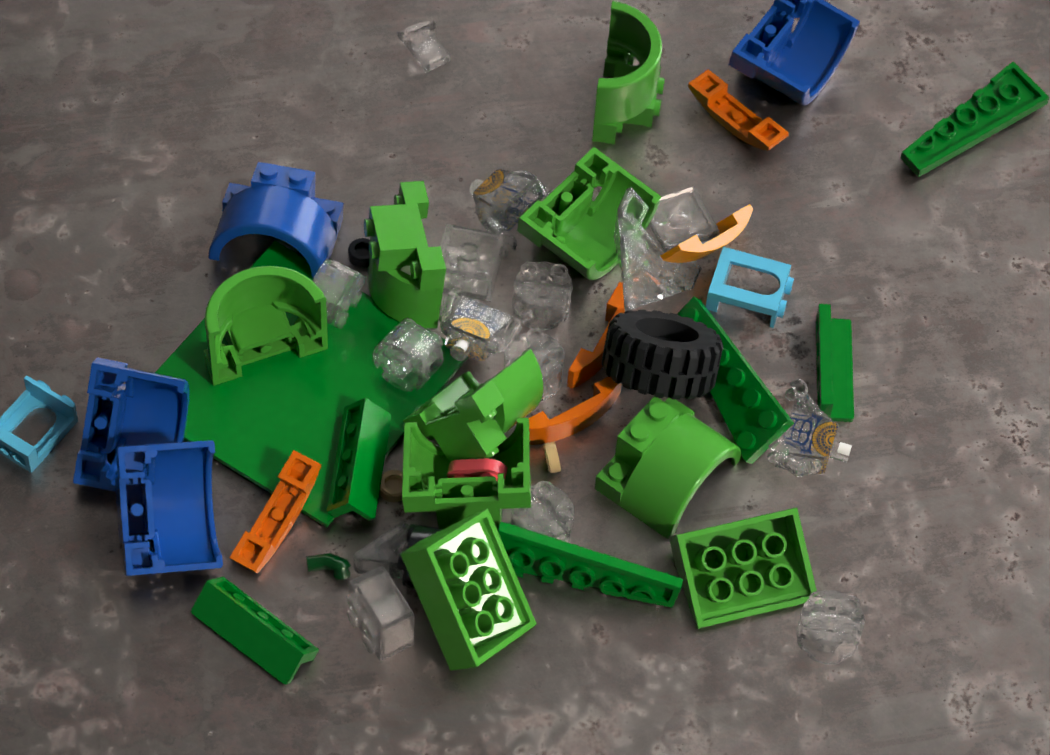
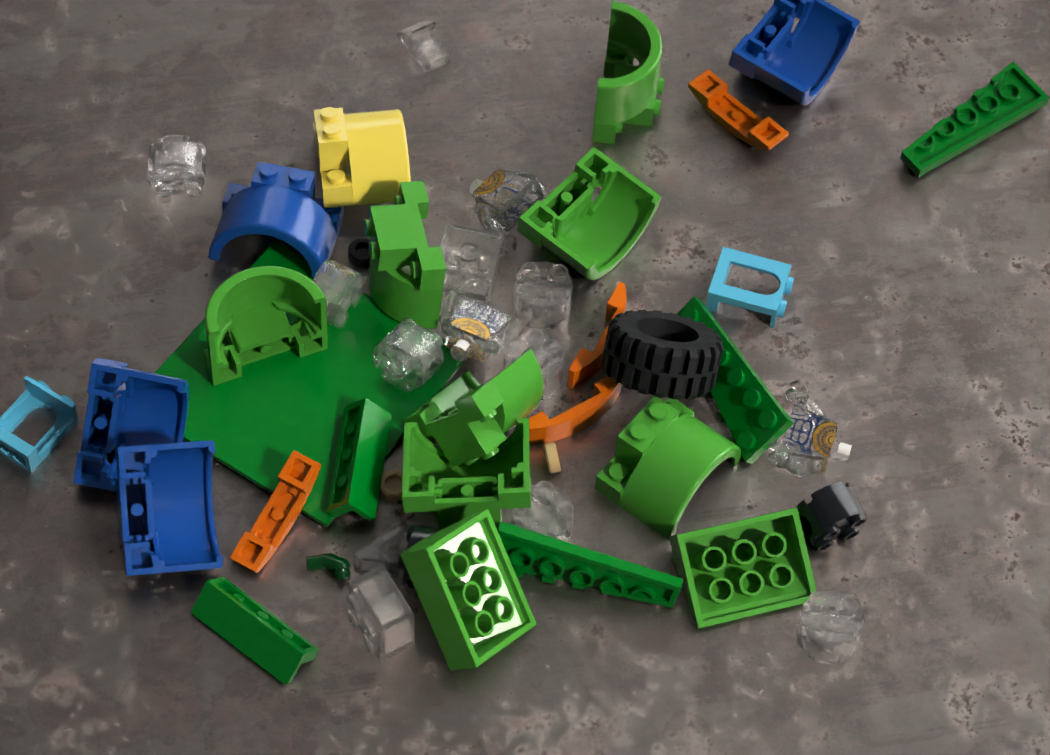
coral plate [447,458,507,482] -> none
clear wedge [614,187,701,312] -> none
clear plate [649,186,719,252] -> none
light orange slope [660,204,753,263] -> none
green panel [815,304,854,422] -> none
none -> clear brick [147,134,207,198]
none -> light yellow piece [313,107,411,208]
none -> black brick [796,482,867,552]

